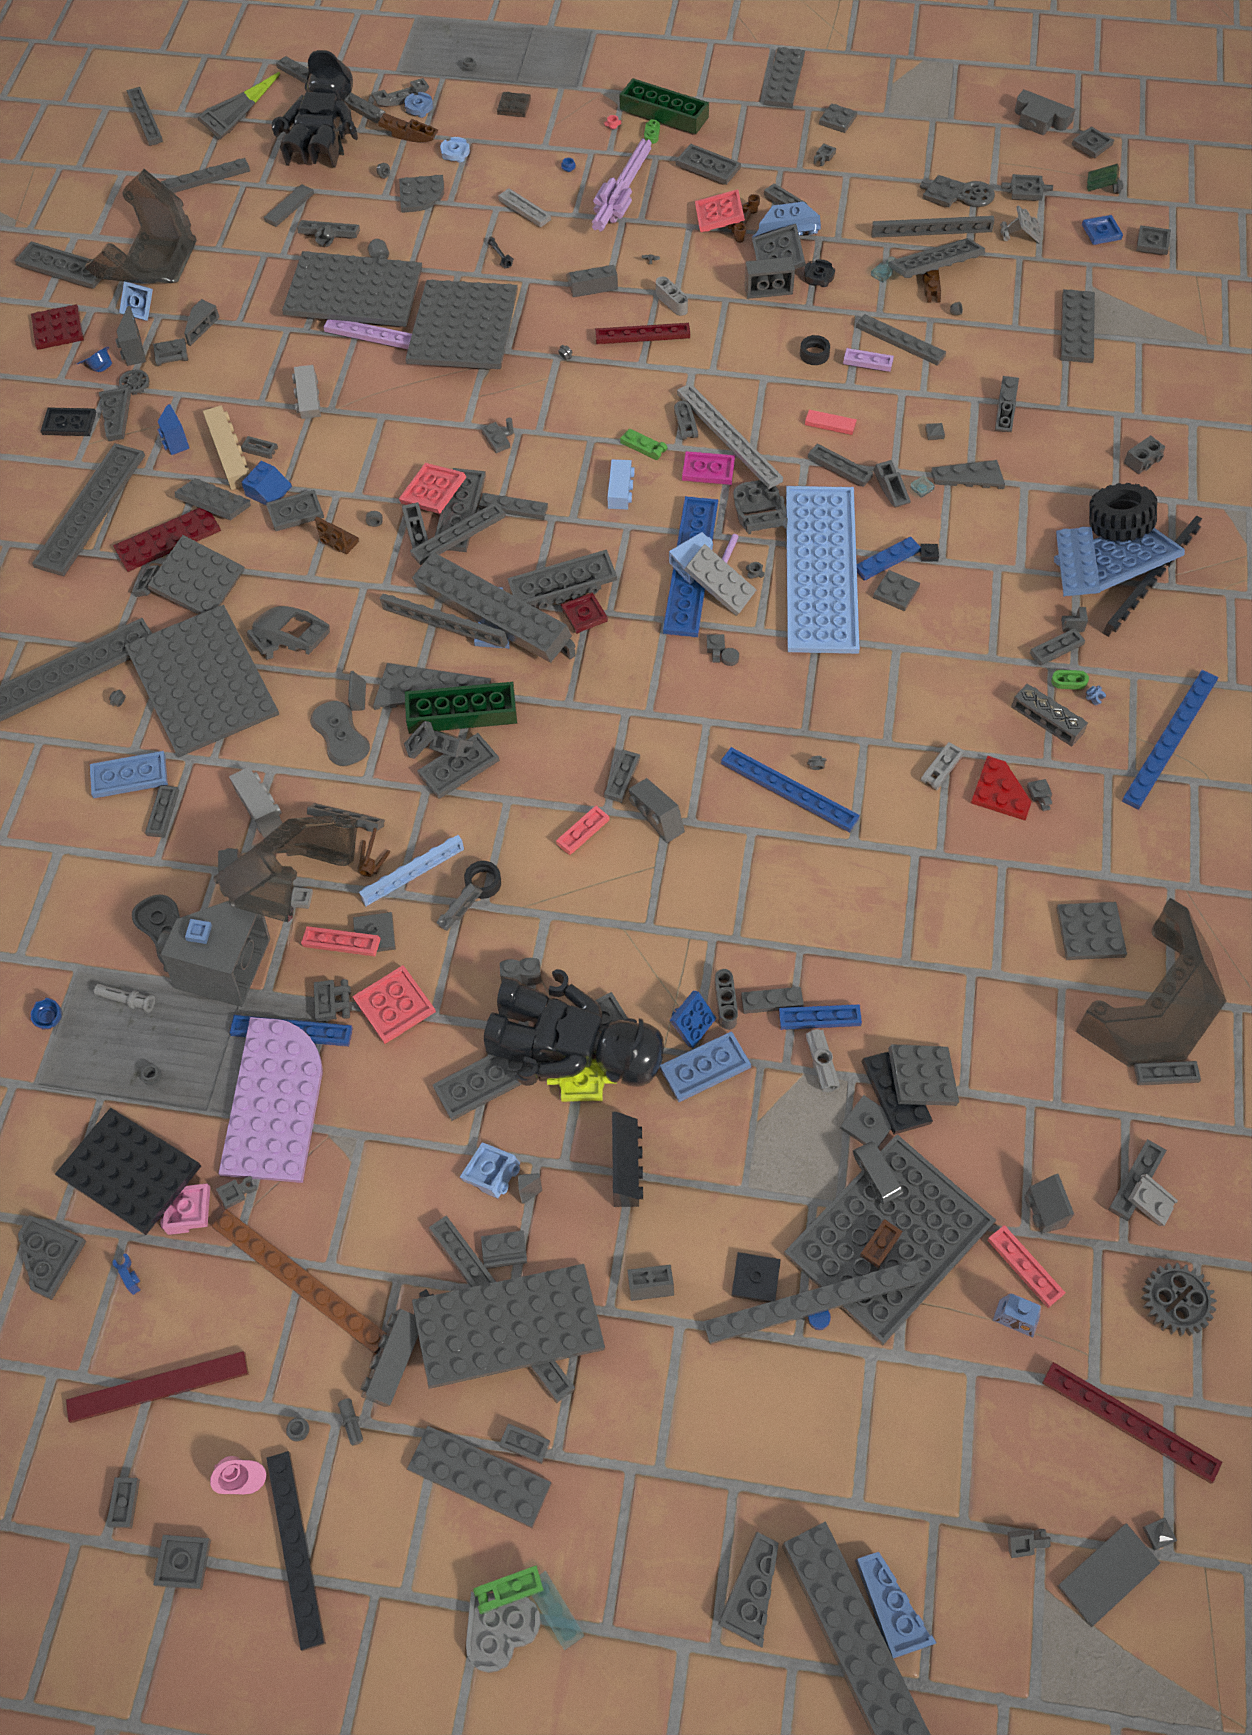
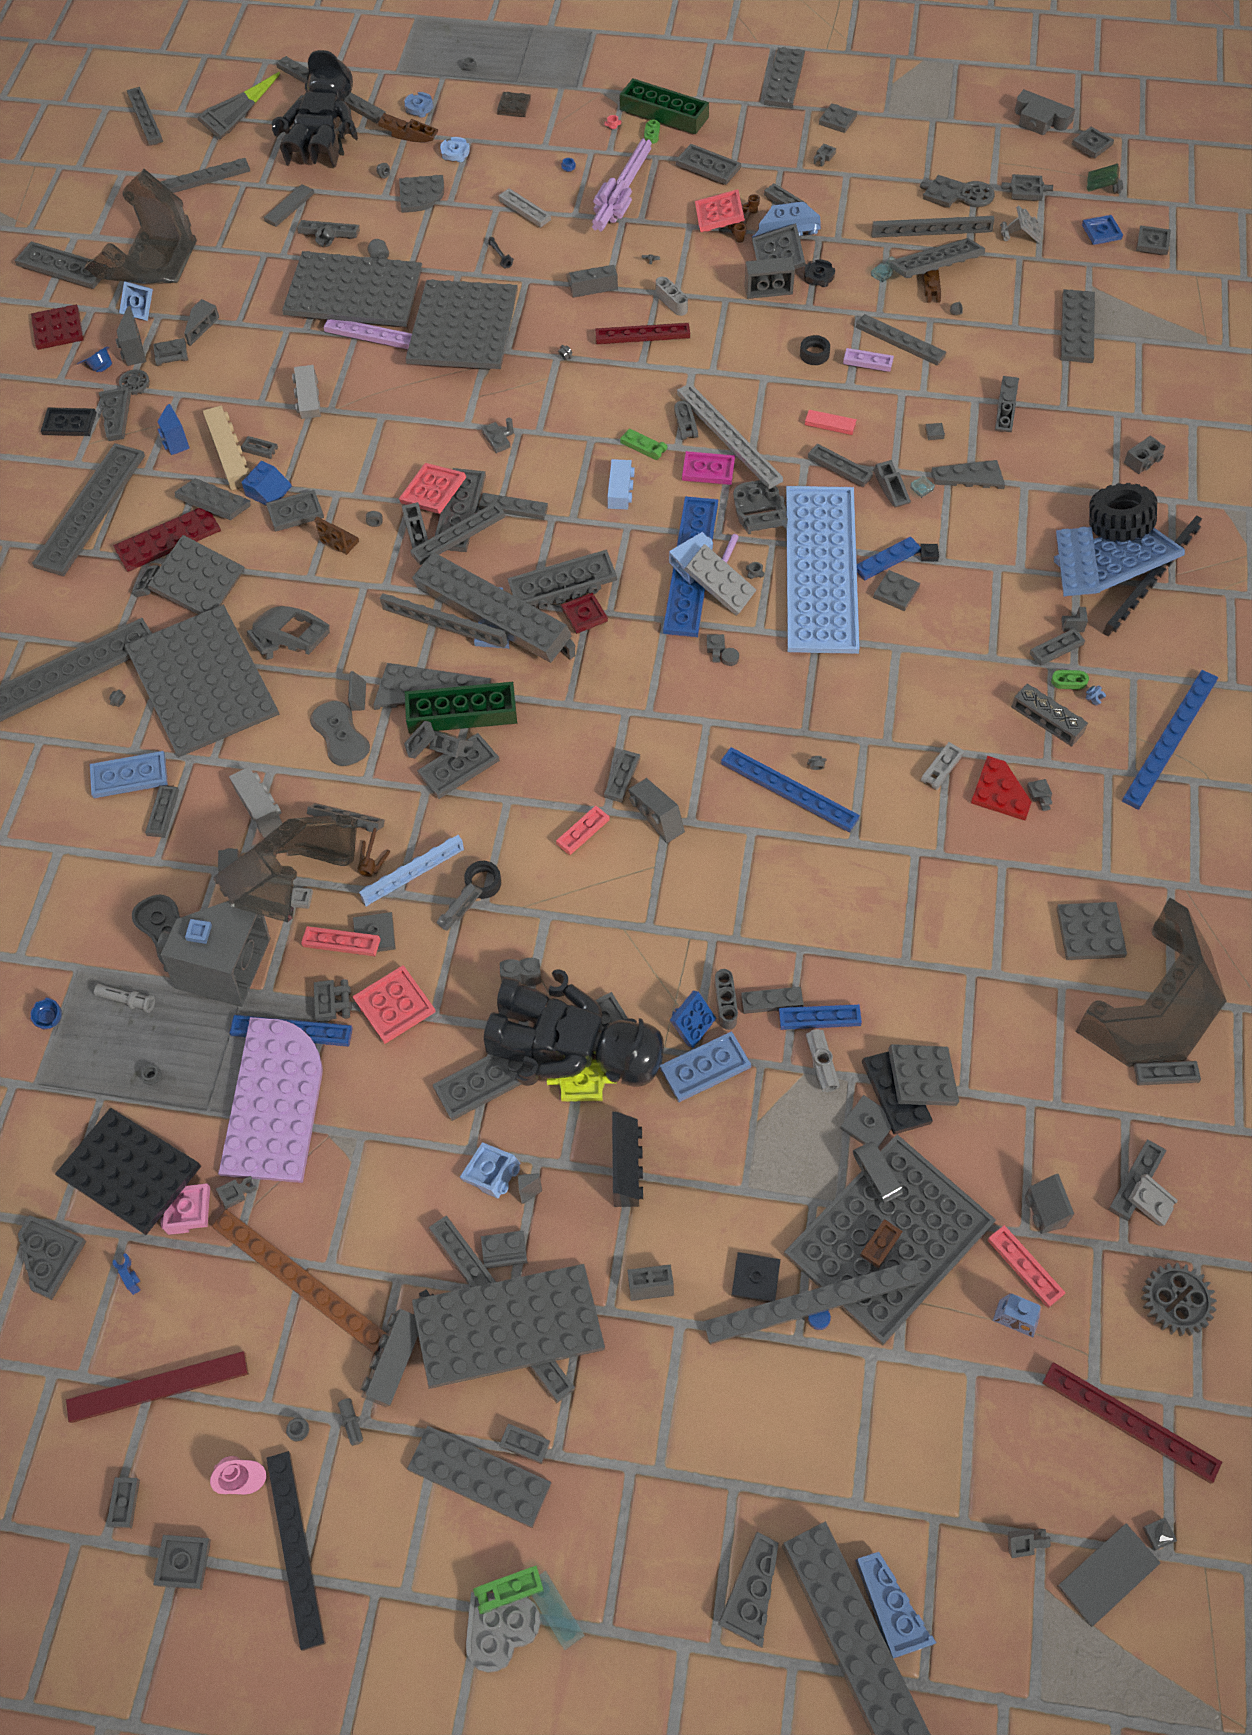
dark grey slope [371,78,429,106] -> none

